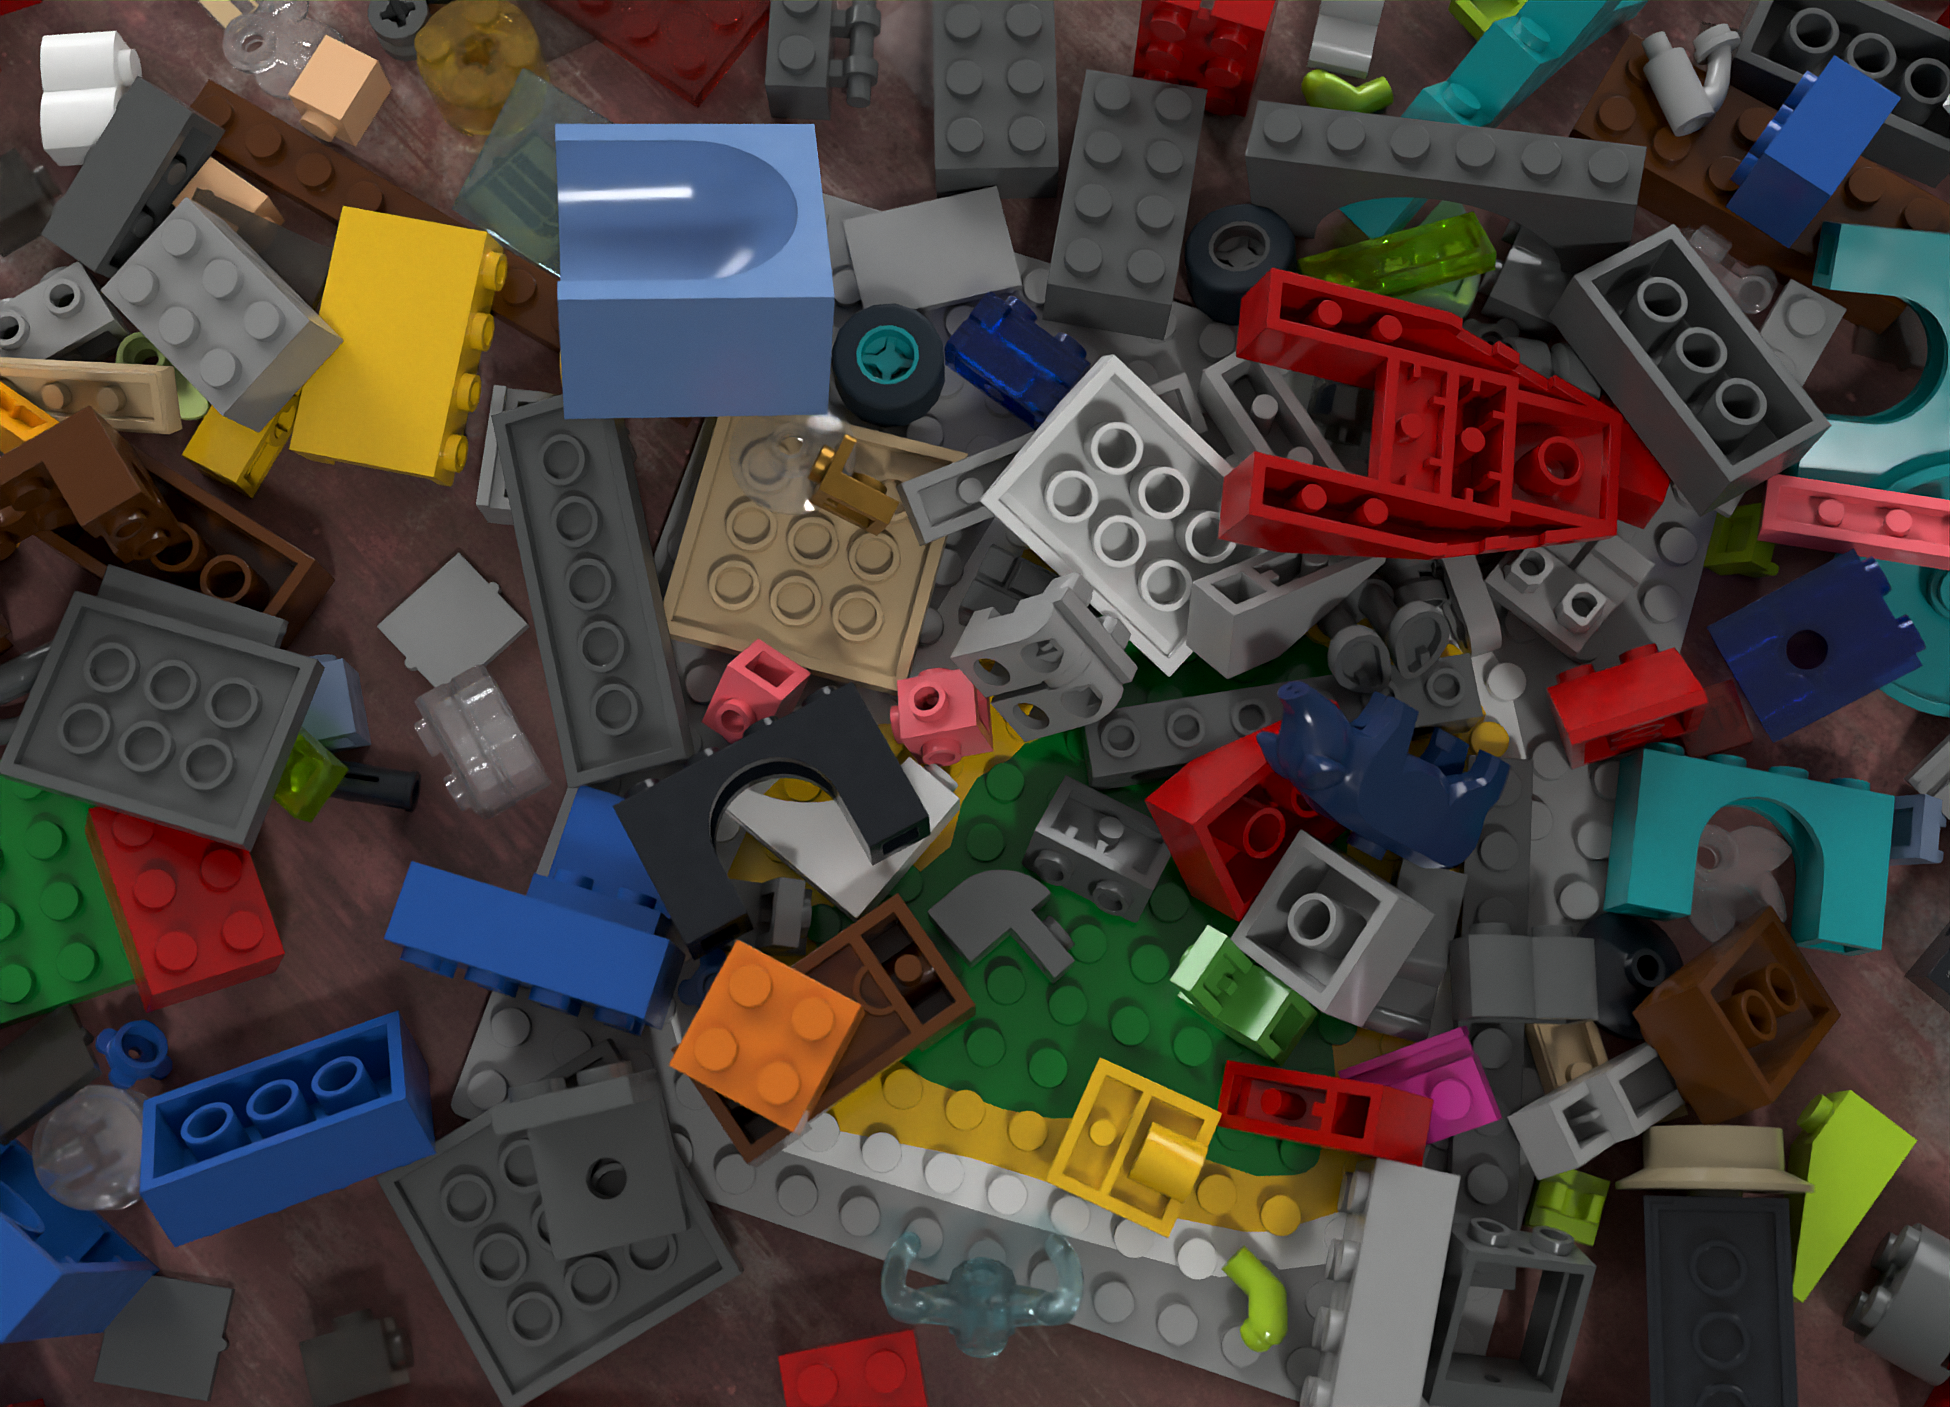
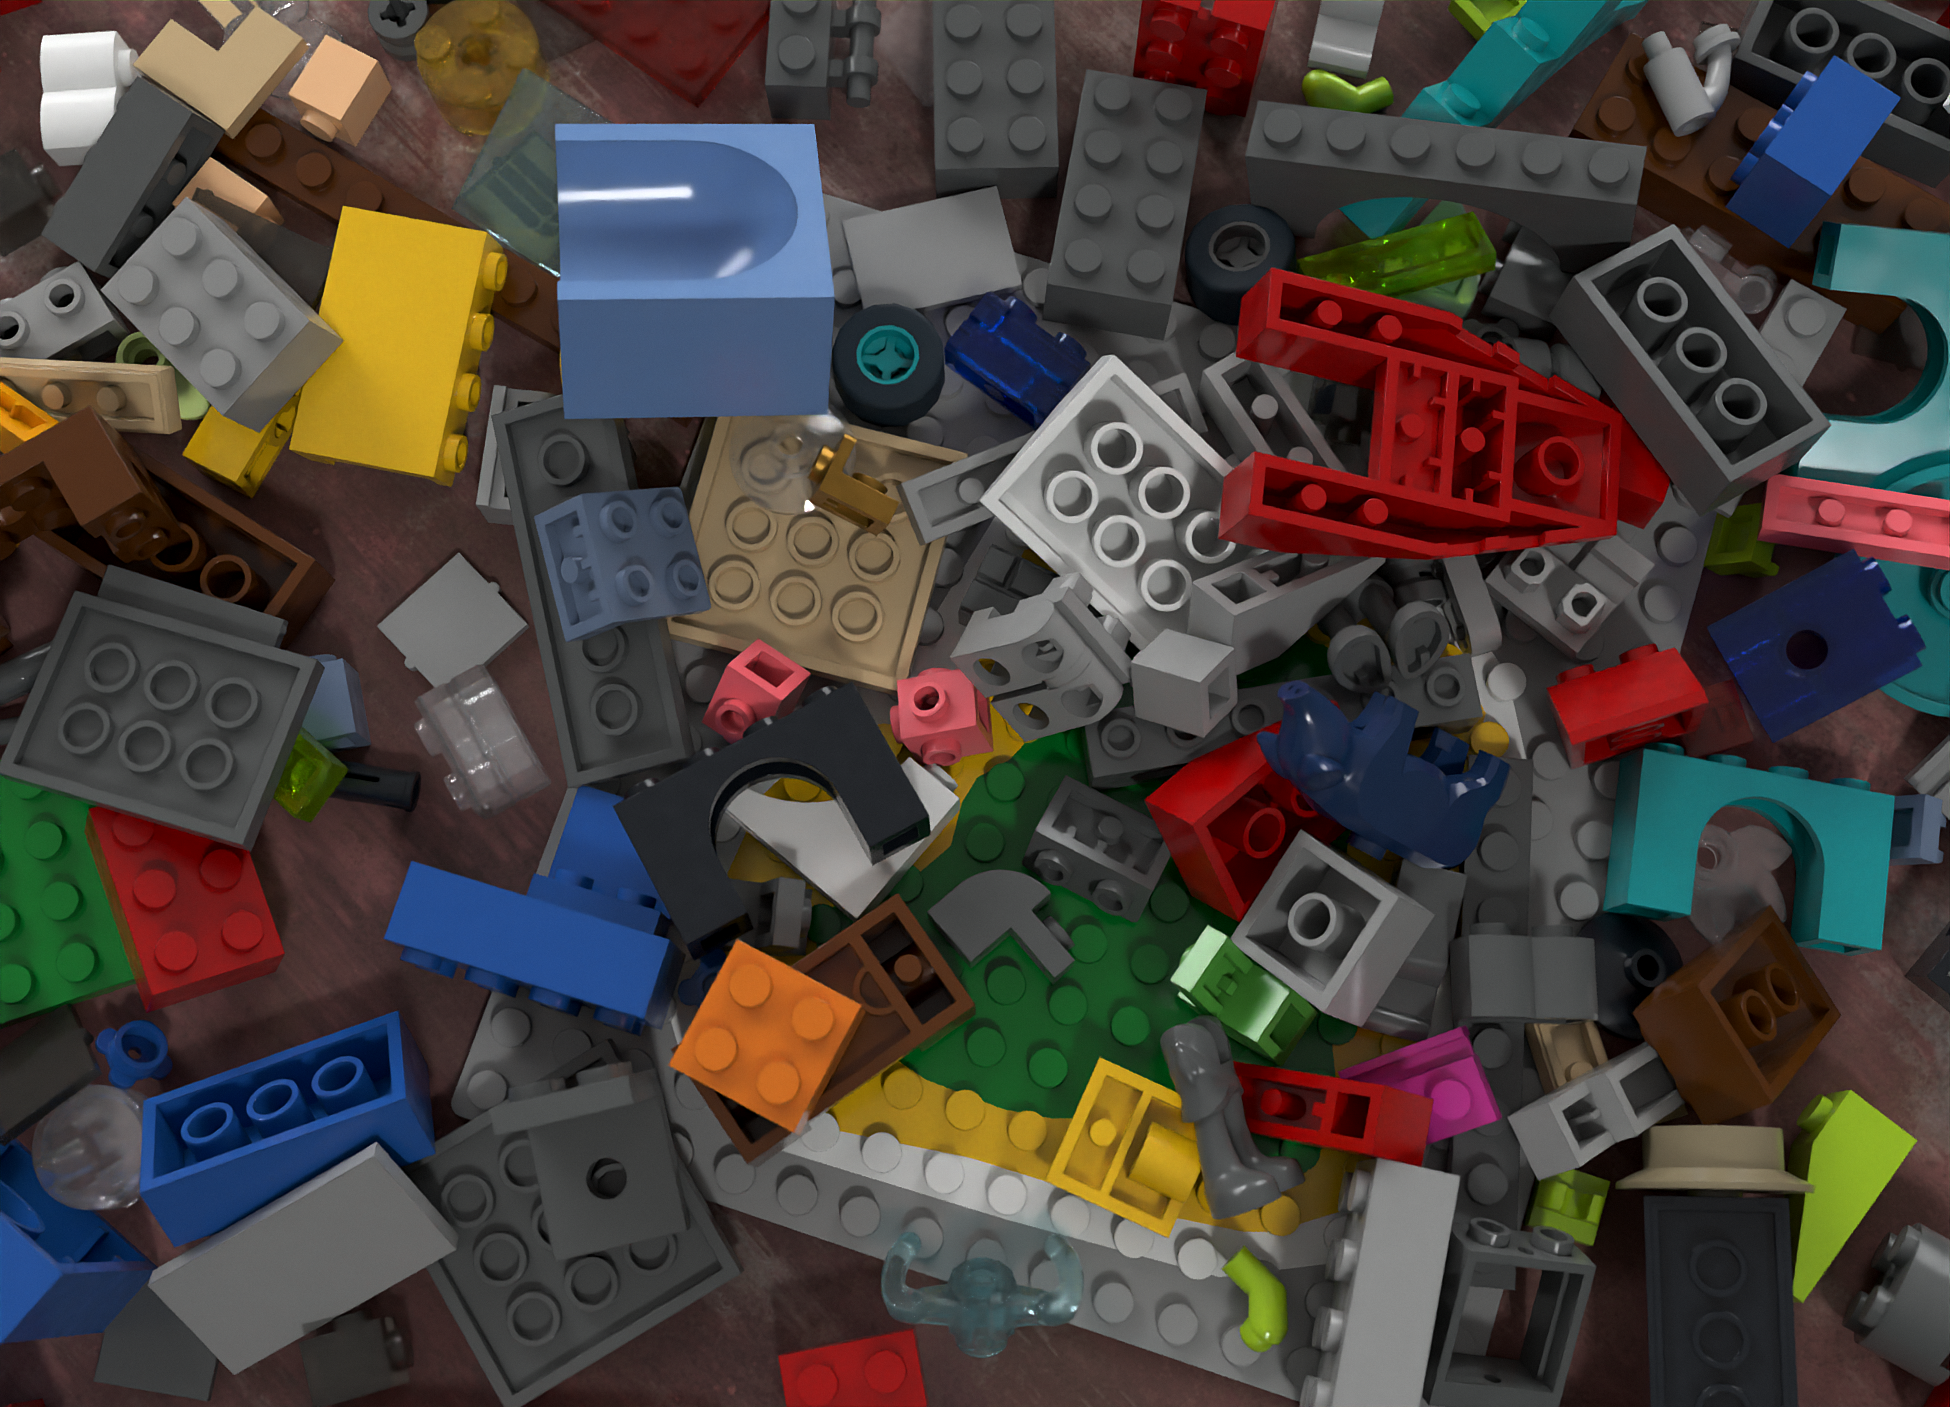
none -> tan tile [133,6,309,139]
none -> light grey tile [148,1142,459,1375]
none -> sand blue bracket [534,487,711,642]
none -> light grey brick [1129,629,1238,738]
none -> dark grey piece [1160,1015,1306,1220]

